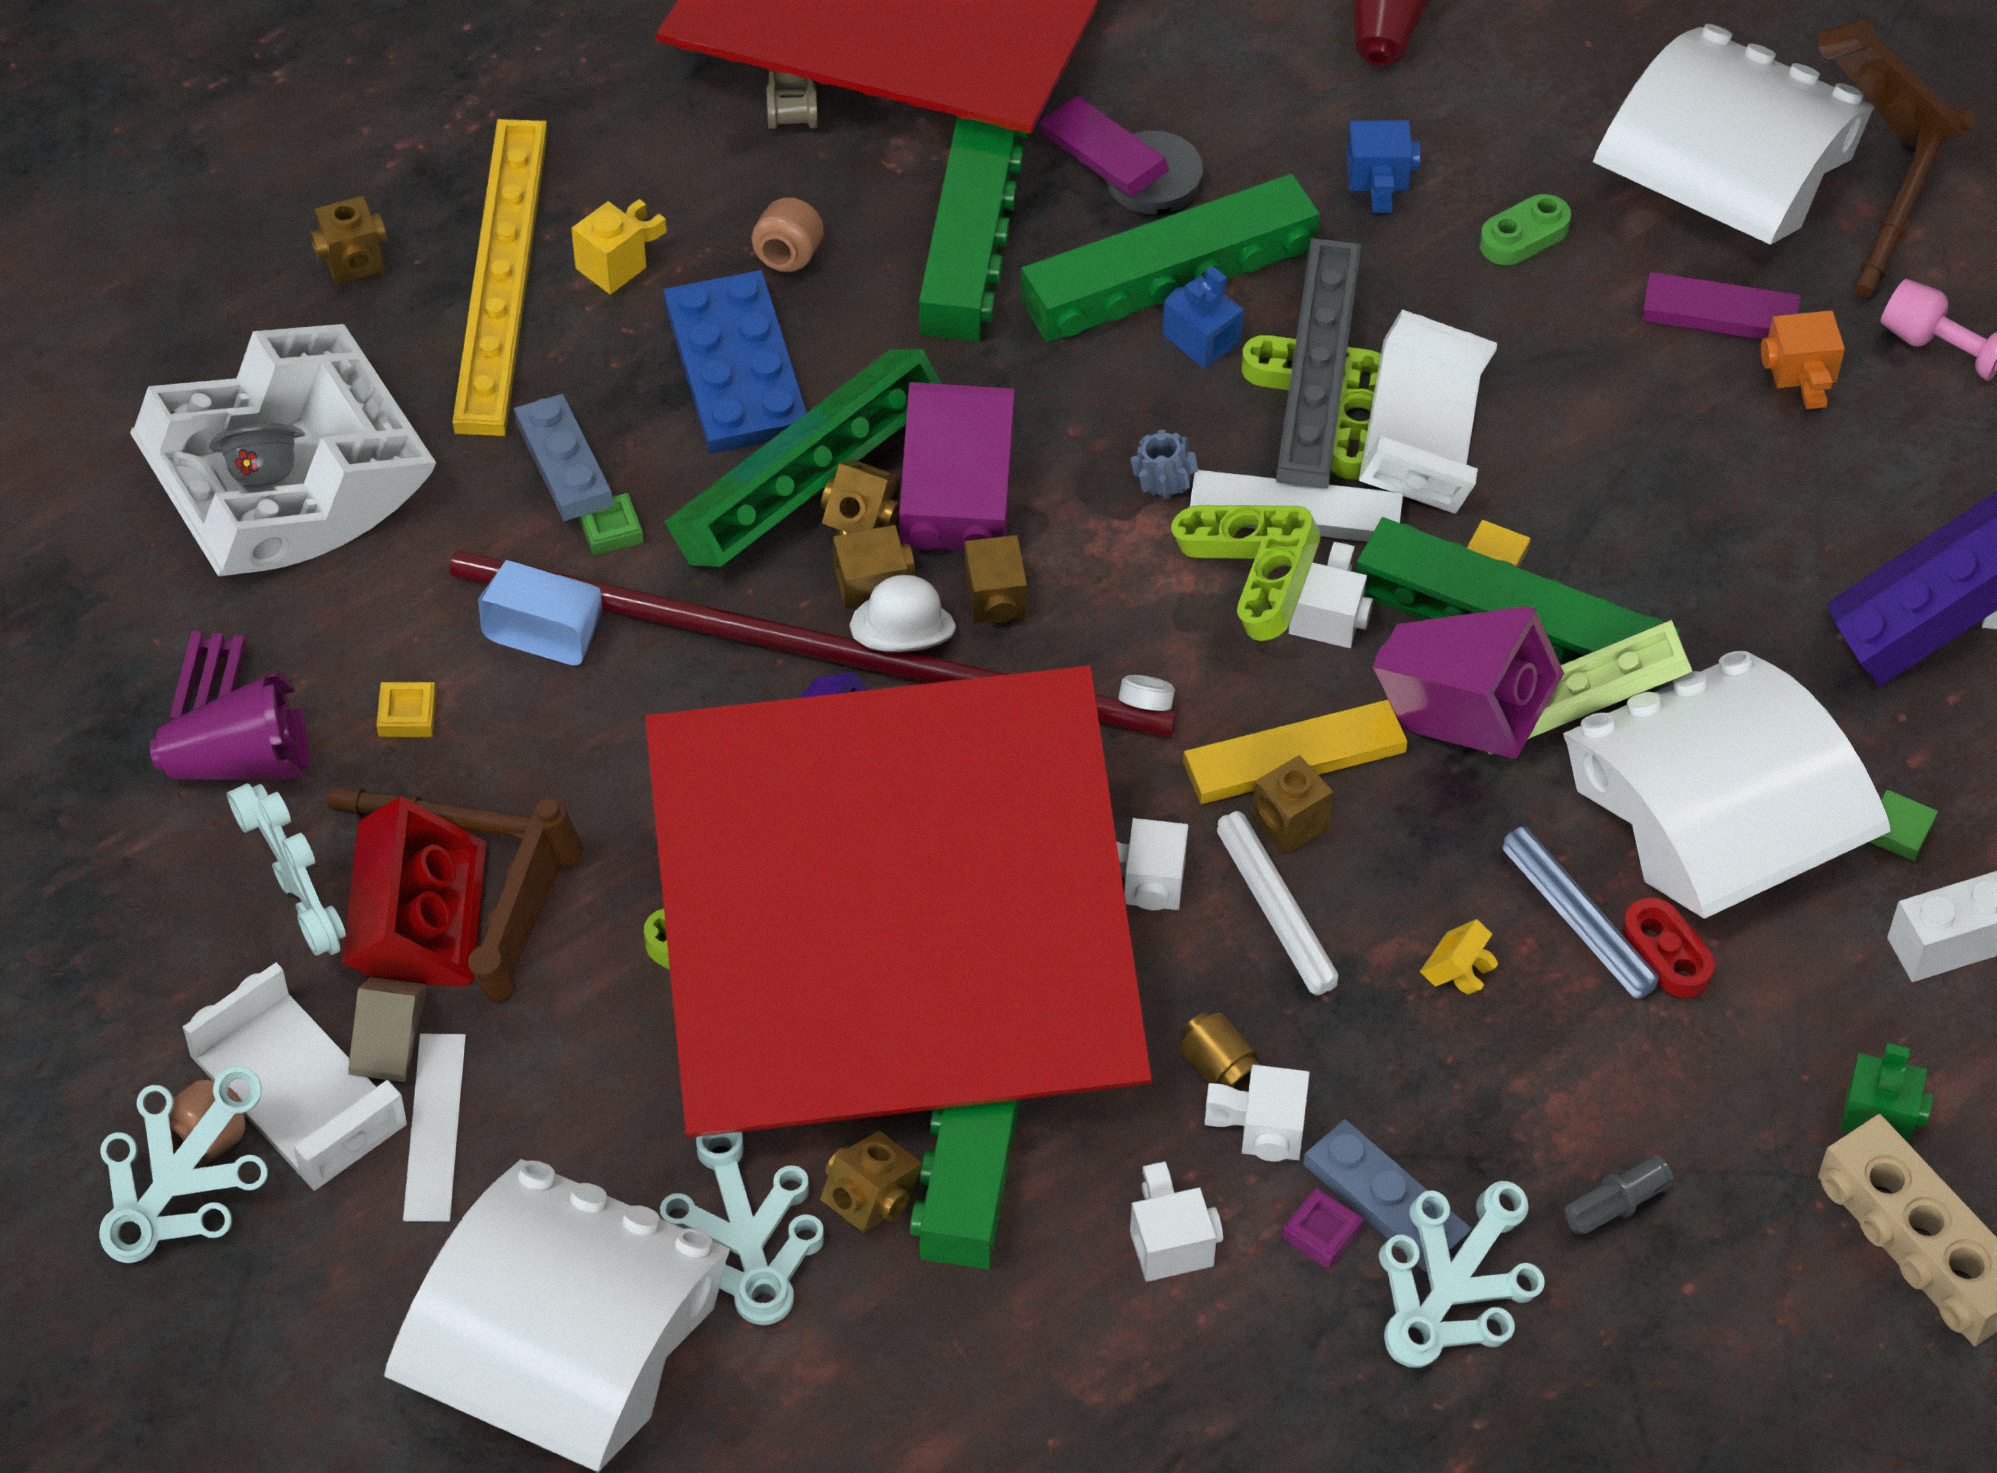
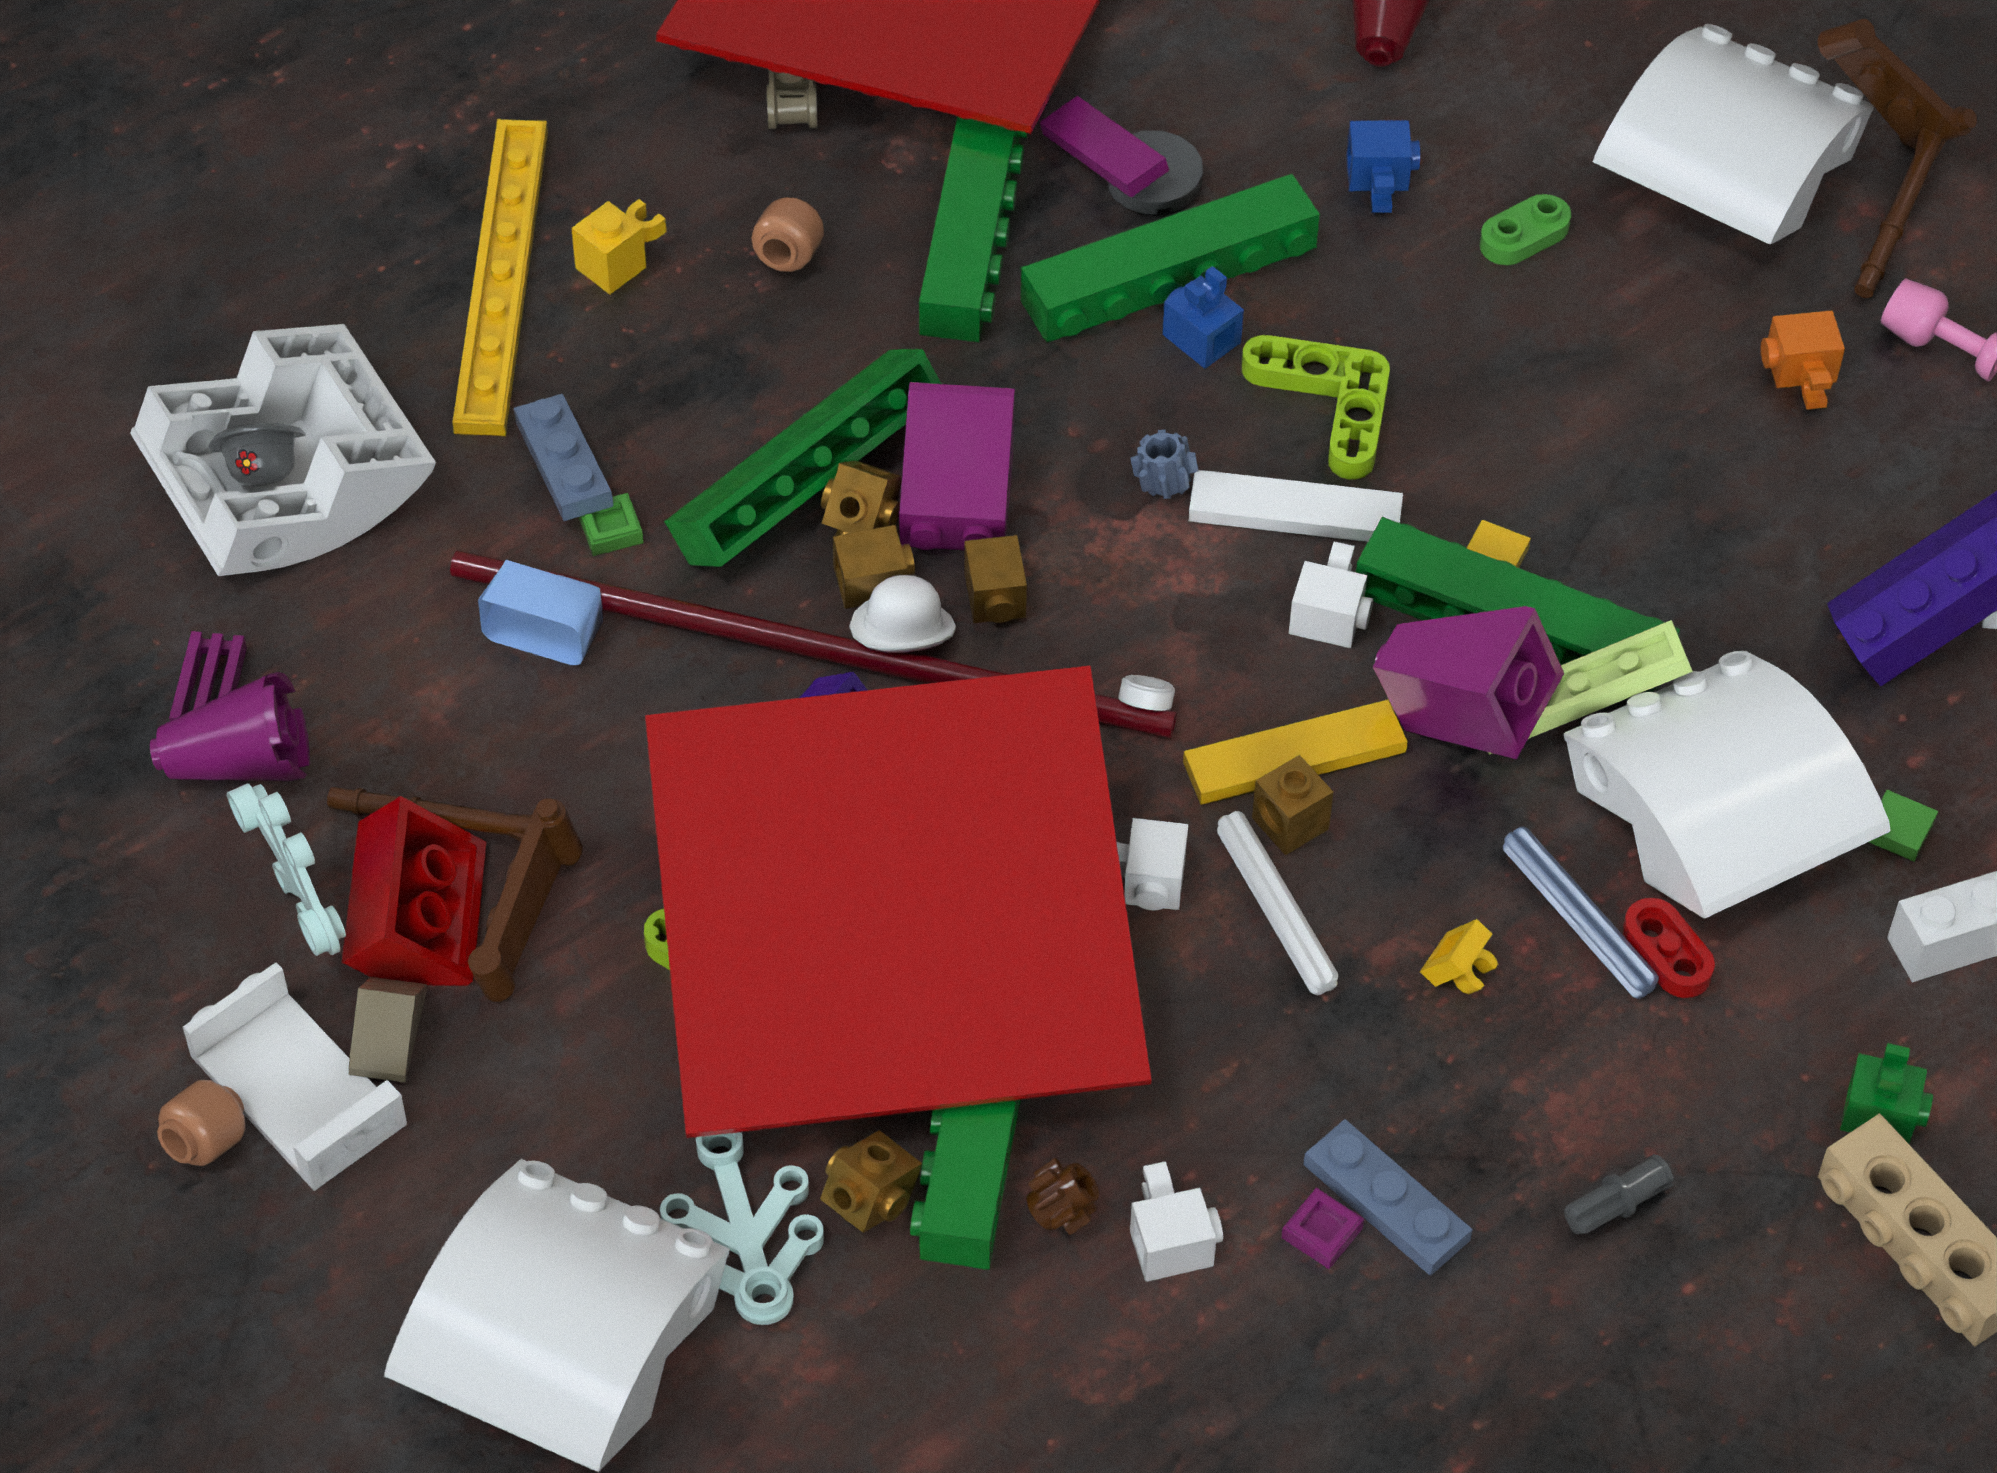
light aqua plant [99,1066,268,1263] -> none
pearl gold brick [310,196,387,285] -> none
yellow tile [377,682,437,737] -> none
white sticker [403,1034,466,1222] -> none
blue plate [663,270,807,454] -> none
lime beam [1171,505,1321,641] -> none
pearl gold brick [1179,1013,1261,1091] -> none
white brick [1204,1065,1310,1161] -> none
dark grey tile [1276,238,1361,489] -> none
white panel [1359,310,1497,514] -> none
light aqua plant [1379,1181,1545,1368] -> none
magenta tile [1642,272,1800,339] -> none
none -> reddish brown gear [1026,1158,1099,1235]

